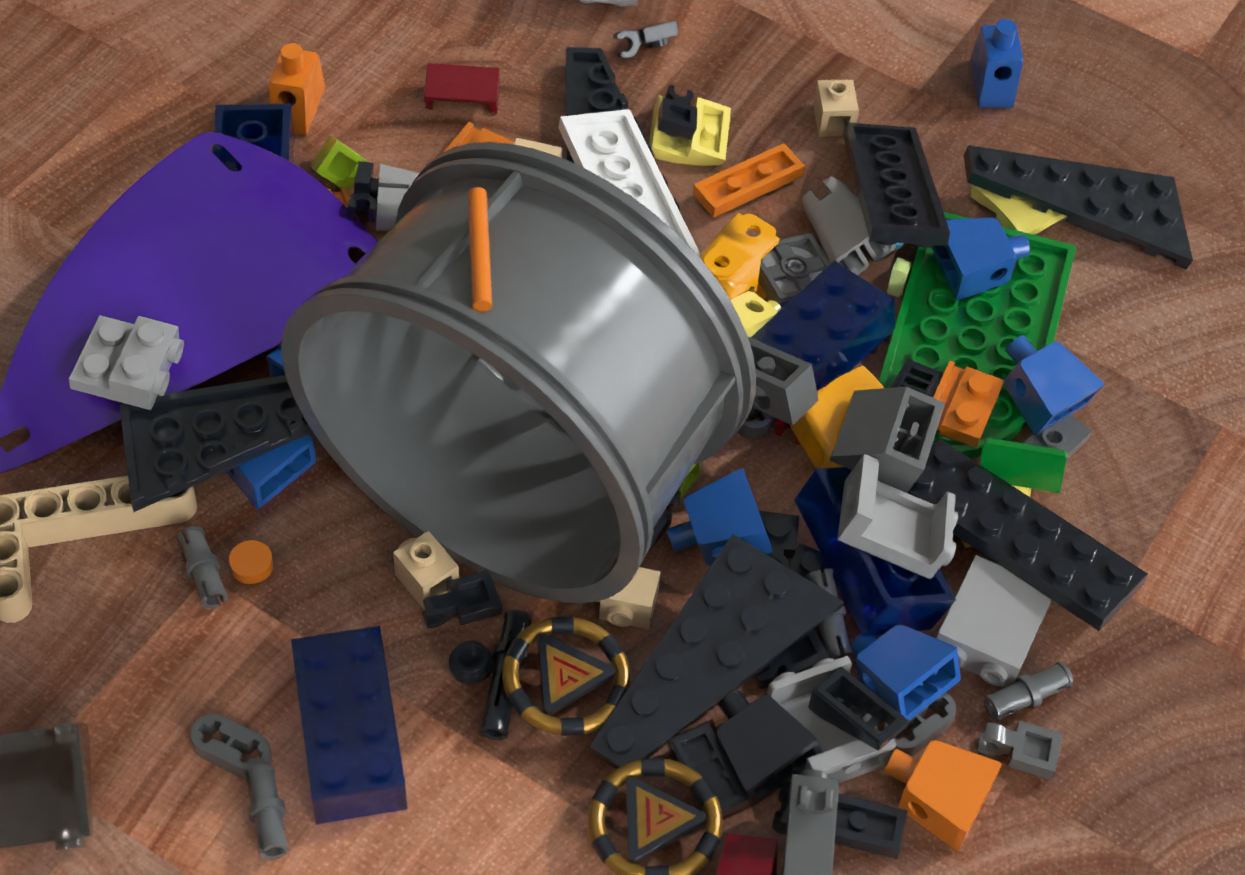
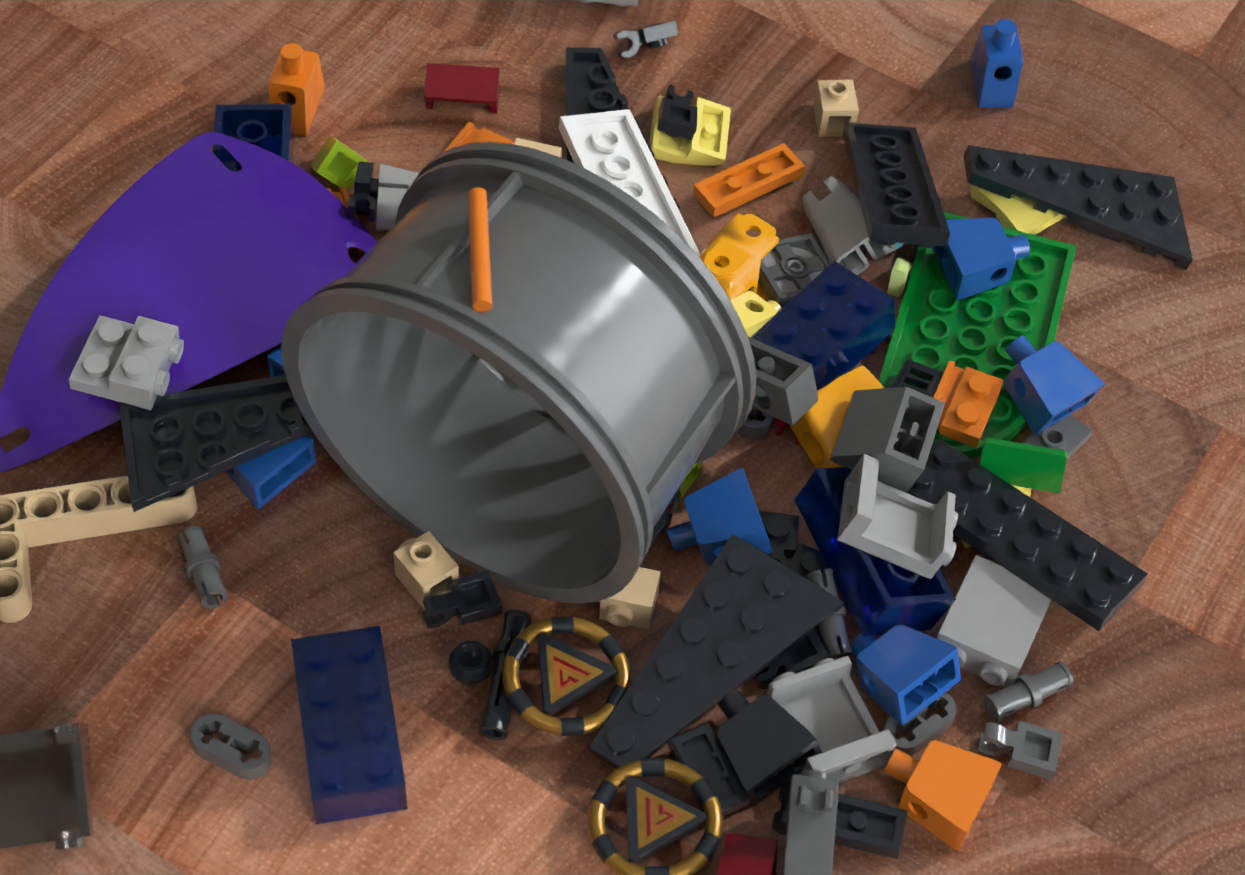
orange tile [229,540,273,584] -> none
dark grey pin [245,763,290,860] -> none
black slope [808,667,909,751] -> none

